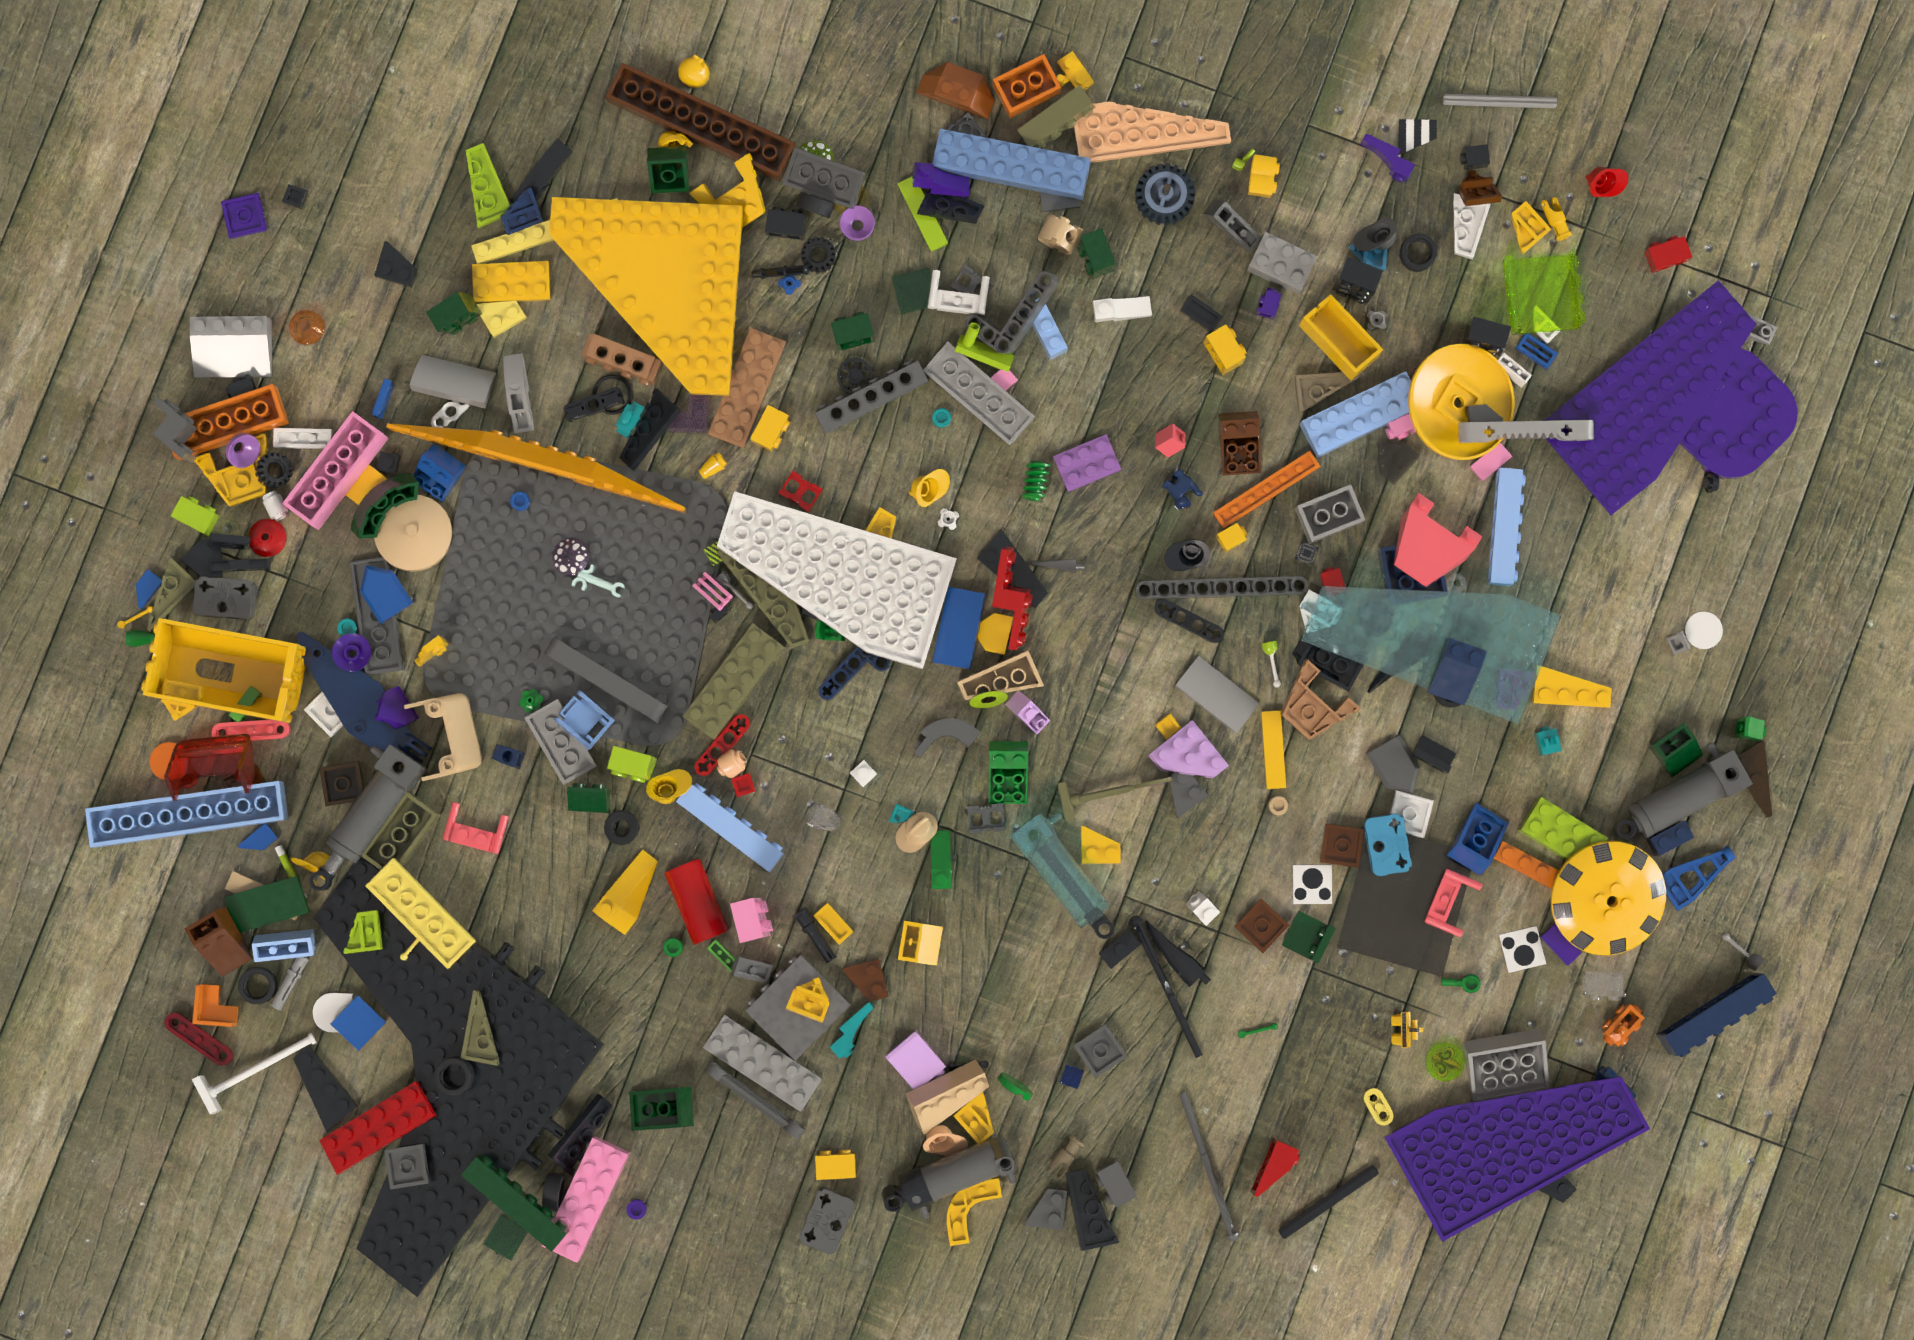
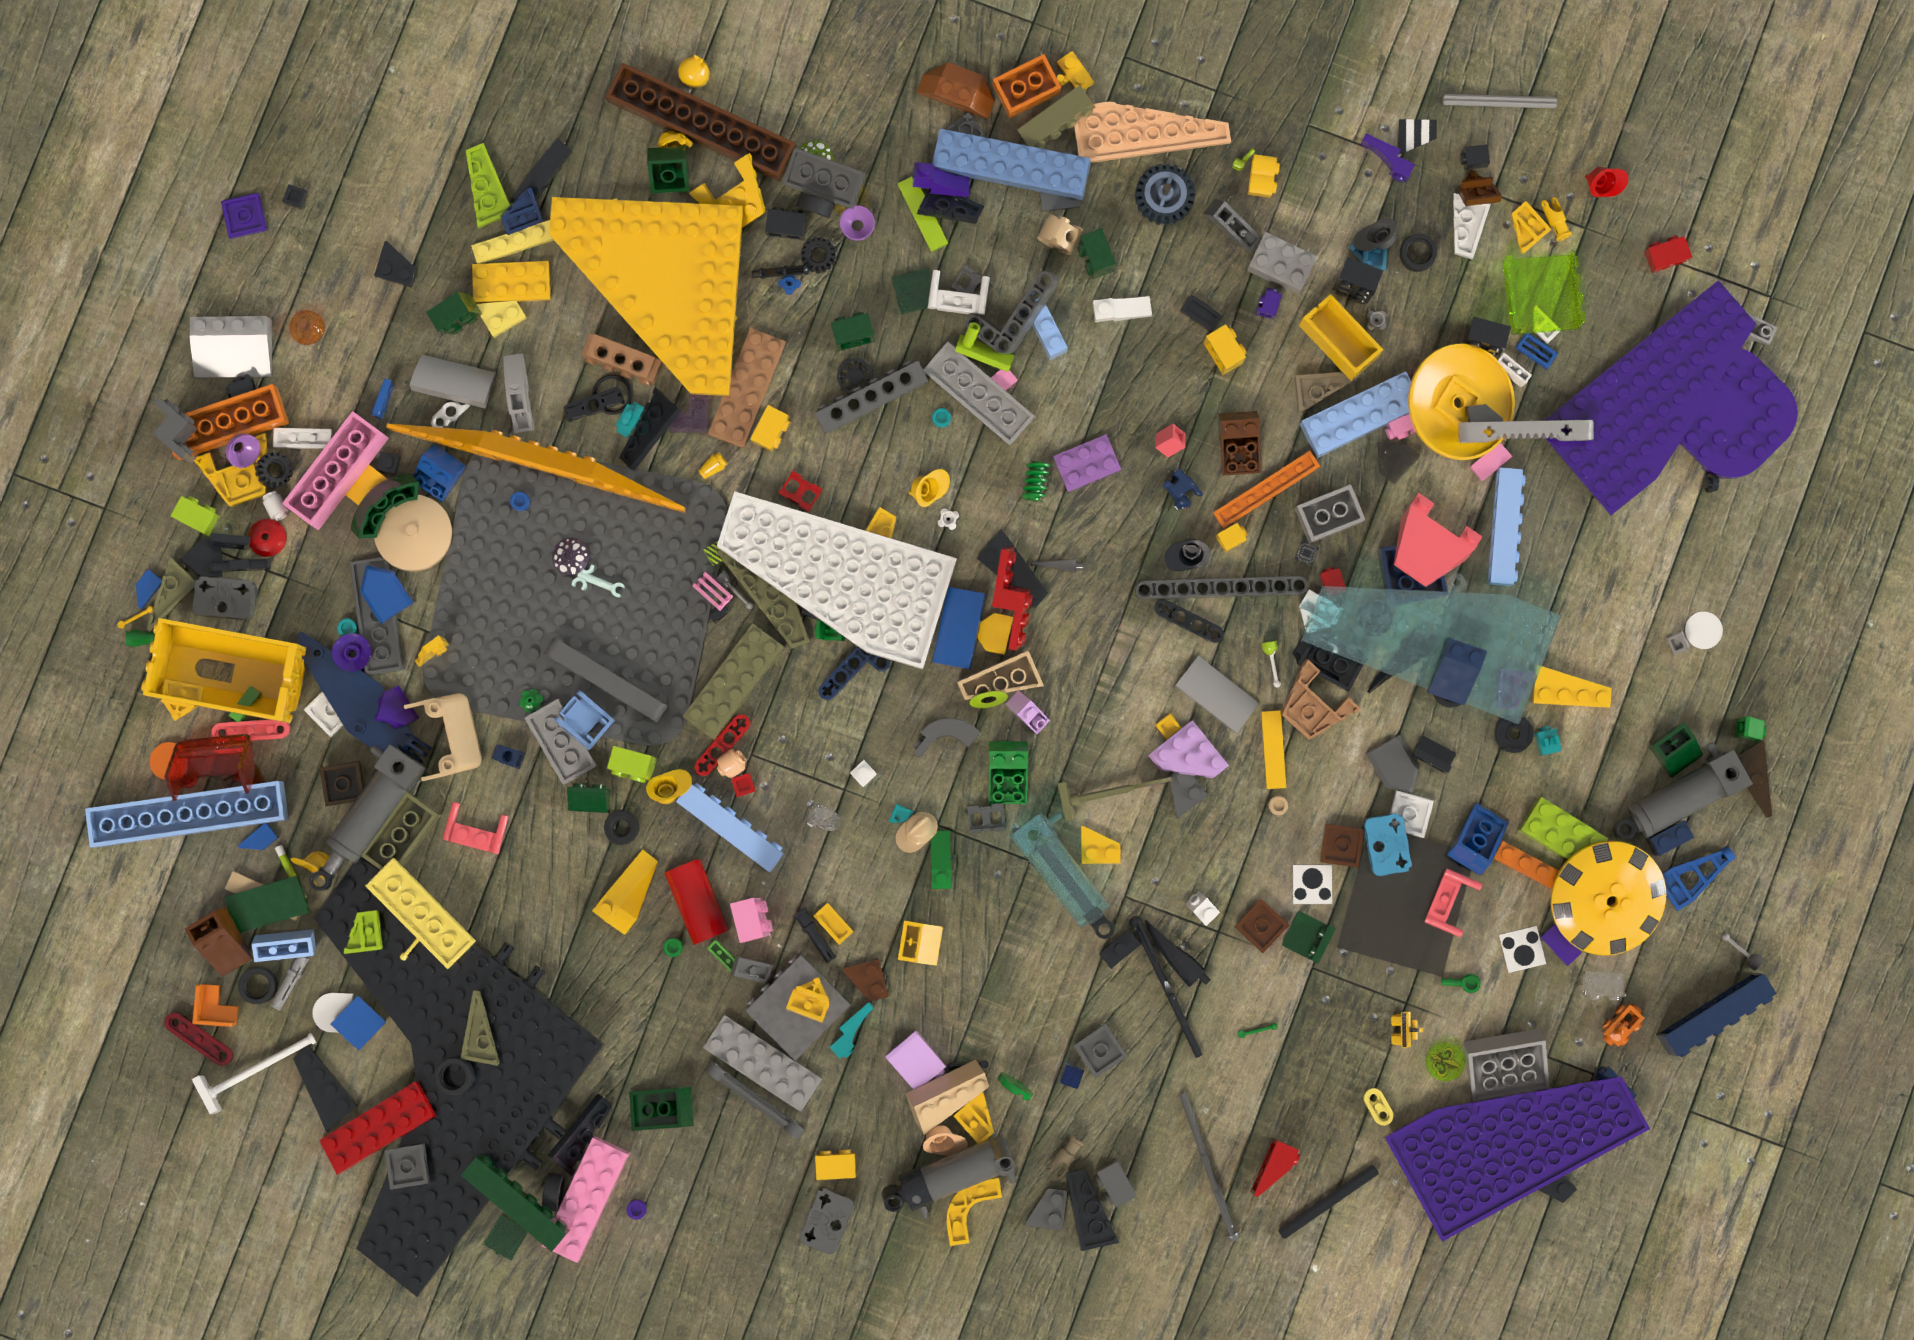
none -> black tile [1494,715,1534,753]

